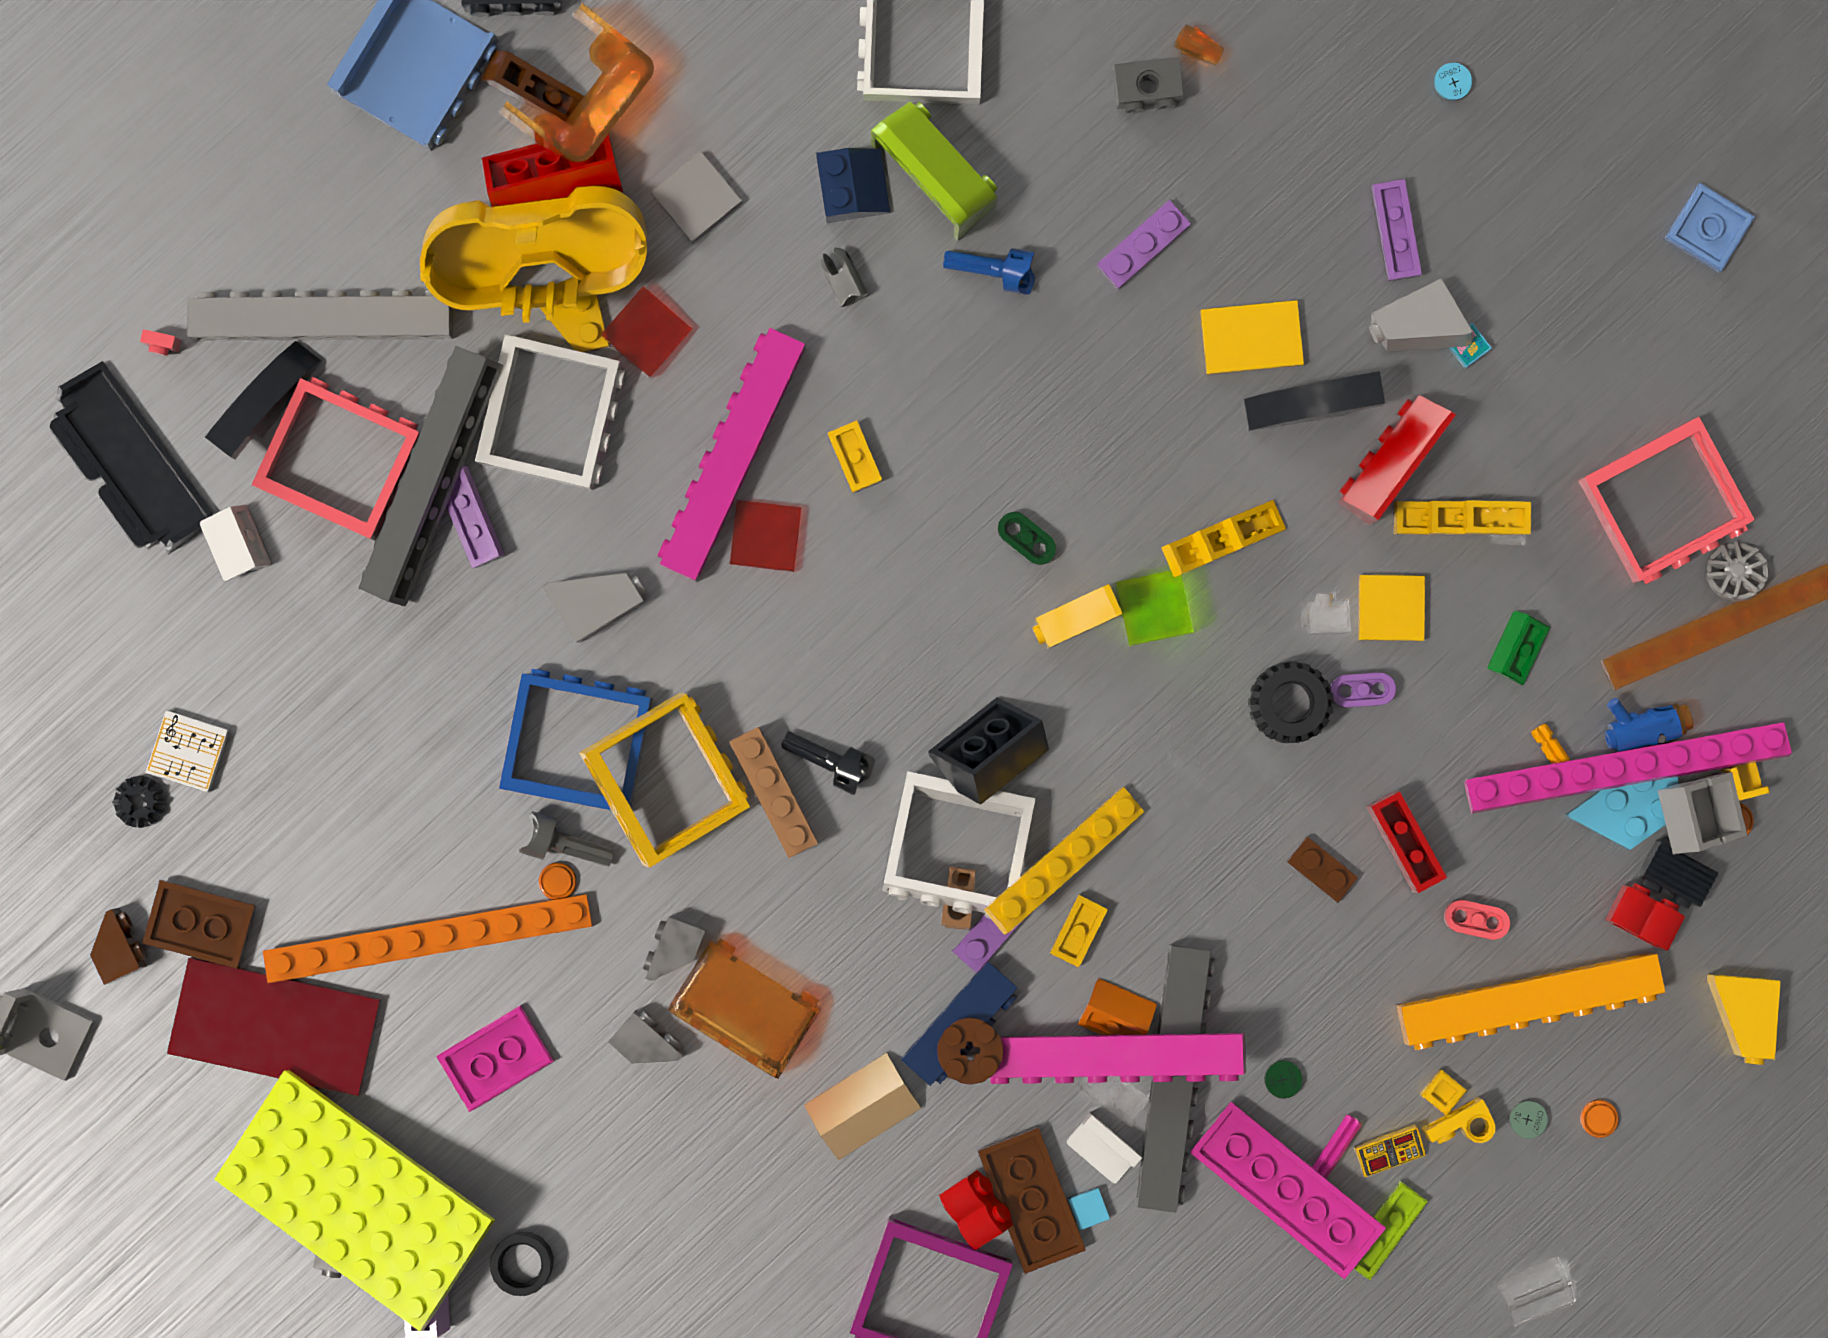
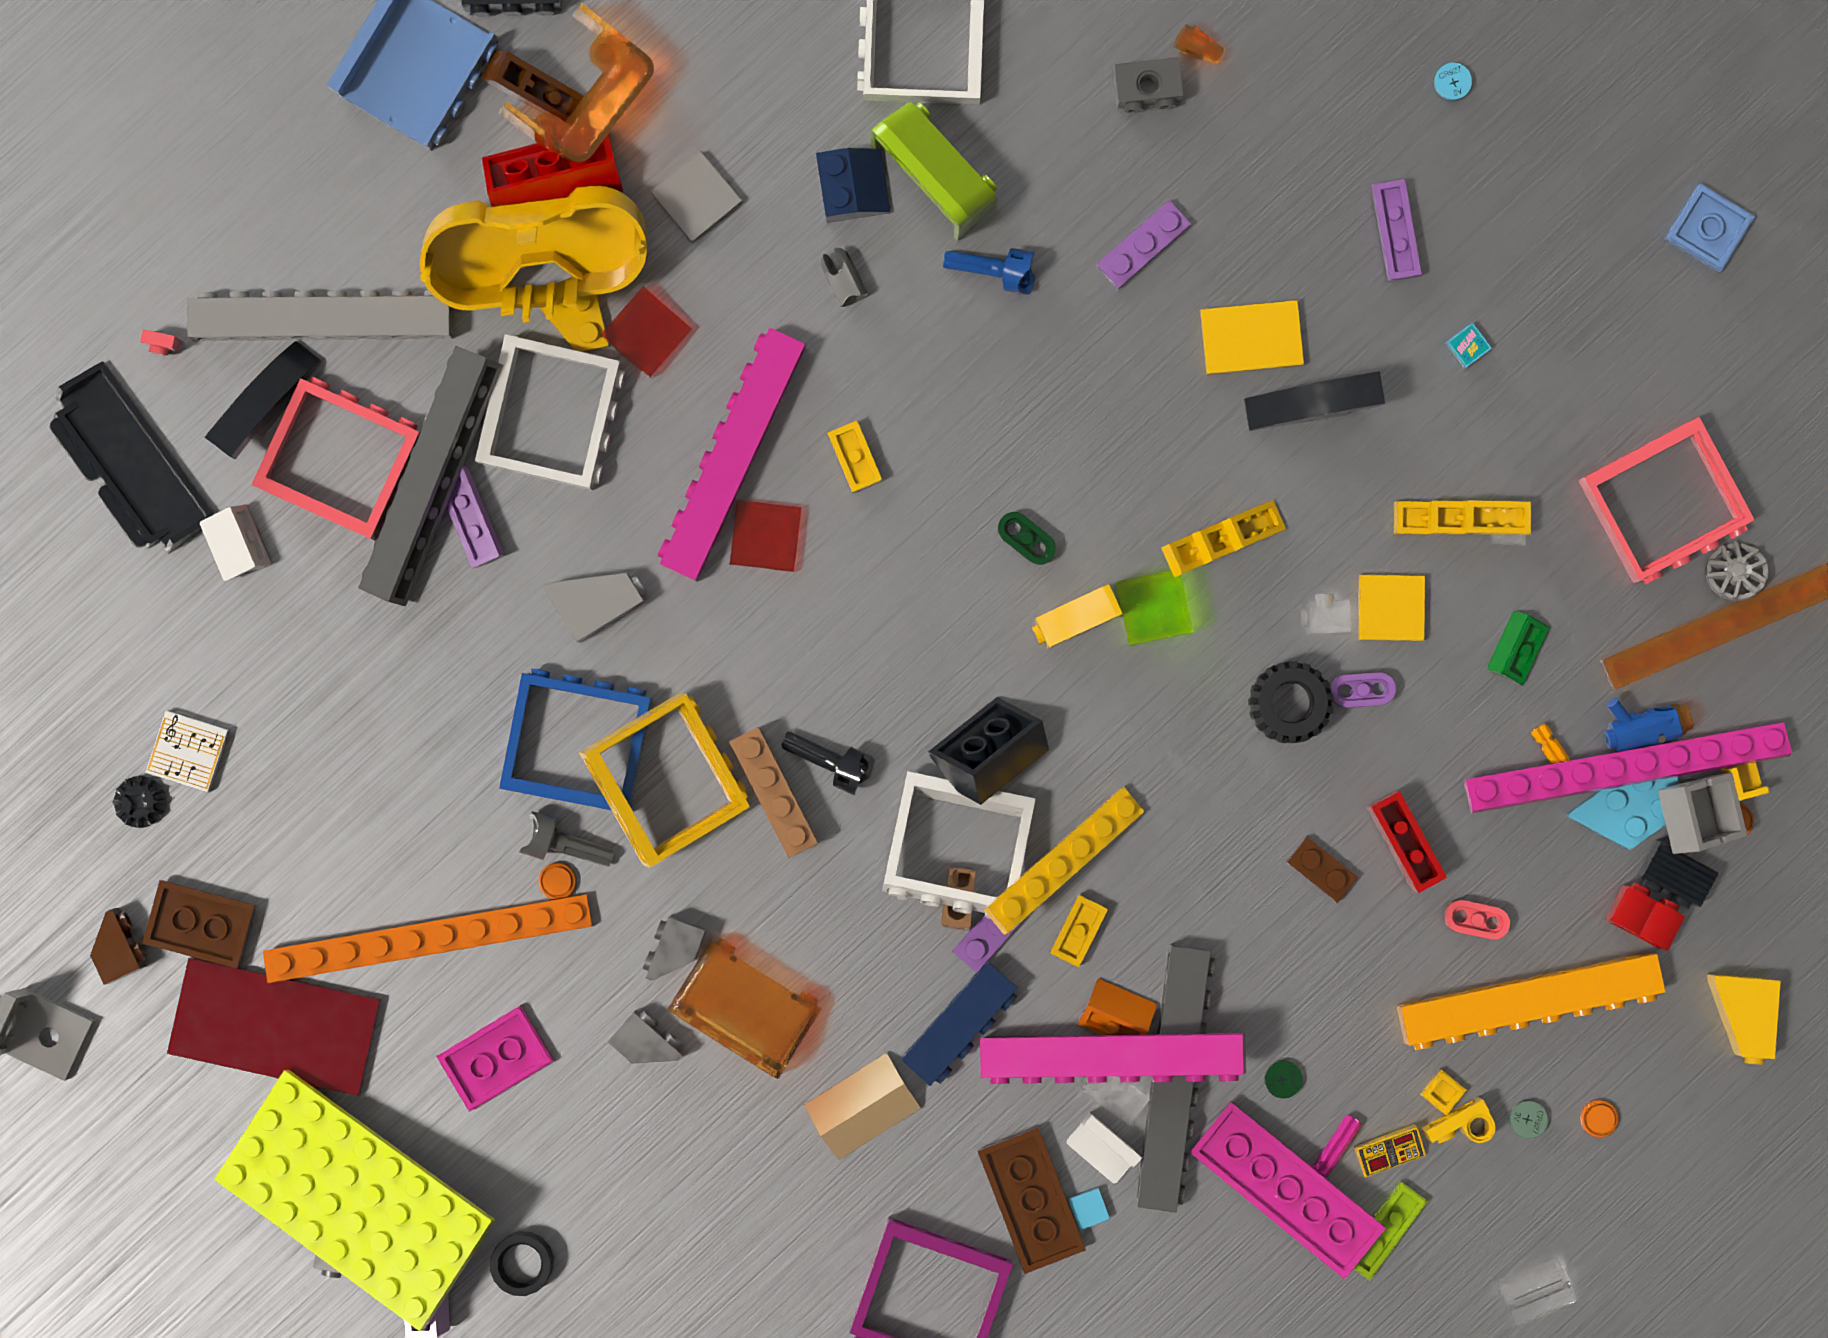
reddish brown plate [937,1017,1004,1084] -> none
red brick [939,1170,1013,1250] -> none
slope [1338,395,1456,525] -> none
light grey slope [1369,278,1473,352] -> none

